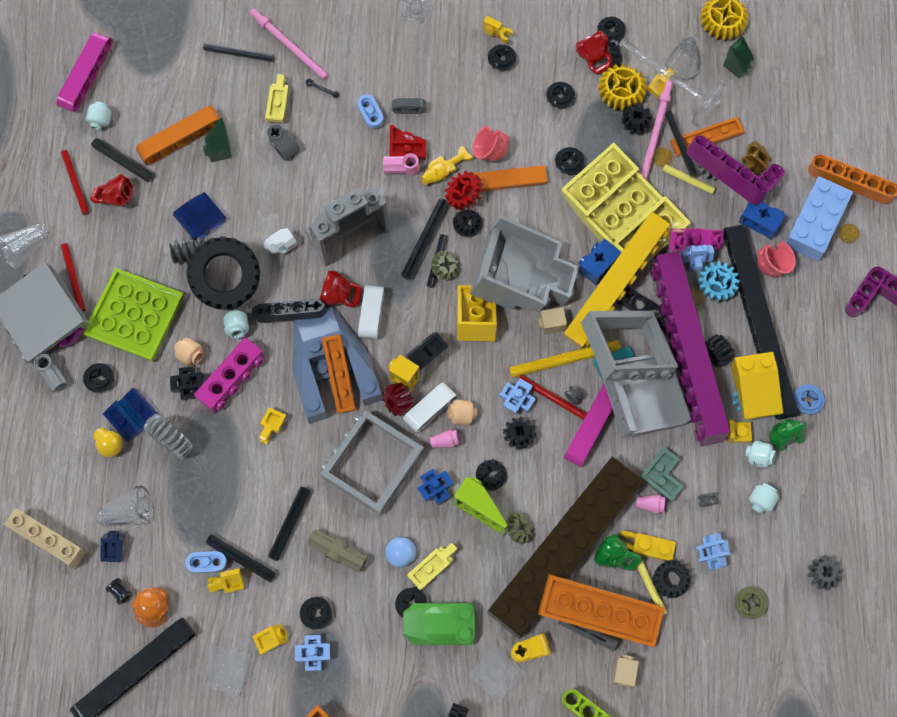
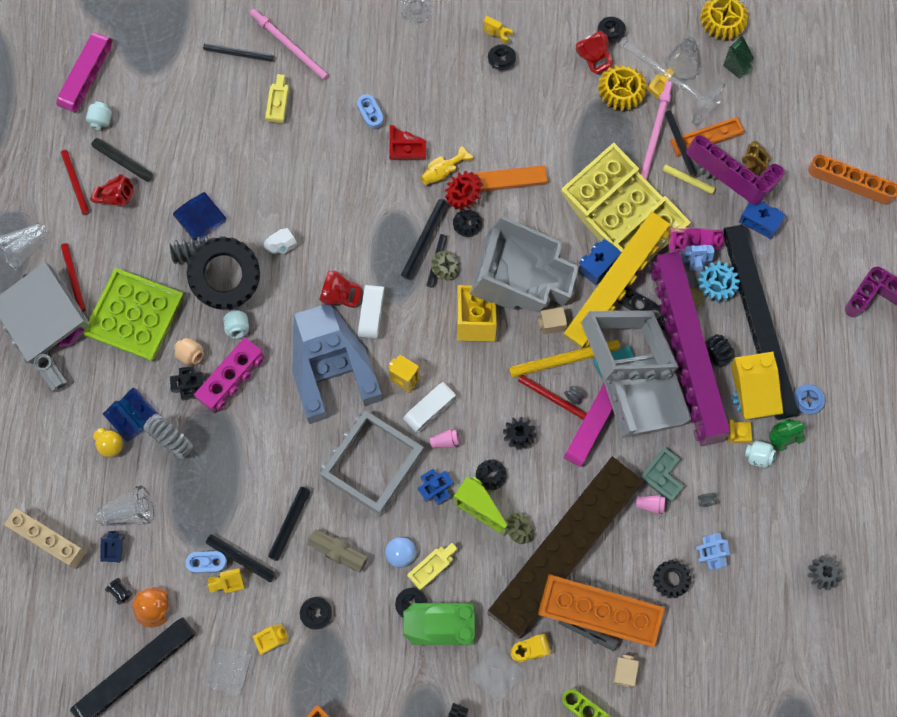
black gear [83,363,115,394] -> none
orange beam [136,106,222,165] -> none
clear green slope [203,118,232,162] -> none
black beam [252,299,326,323] -> none
yellow plate [259,407,287,445] -> none
dark grey piece [267,125,300,161] -> none
light blue piece [295,635,331,671] -> none
black hinge [305,79,339,98] -> none
light grey panel [305,187,390,267] -> none
orange tile [321,334,356,414] -> none
dark red gear [382,382,414,416] -> none
bright pink piece [383,153,420,176] -> none
dark grey beam [392,98,426,114] -> none
black brick [404,332,449,371] -> none
light nougat head [447,400,477,426] -> none
coral helmet [473,125,509,161] -> none
light blue piece [500,378,536,414] -> none
black gear [546,82,575,109] -> none
black gear [555,147,584,175] -> none
green piece [593,534,642,571] -> none
black gear [608,38,623,66] -> none
yellow hinge [620,530,676,562] -> none
black gear [621,103,653,135] -> none
light yellow bar [637,561,667,615] -> none
clear yellow tile [653,147,672,167] -> none
olive gear [734,587,767,620] -> none
light aqua head [749,483,779,514] -> none
coral helmet [757,241,796,278] -> none
light blue brick [786,176,853,262] -> none
clear yellow tile [839,224,859,243] -> none

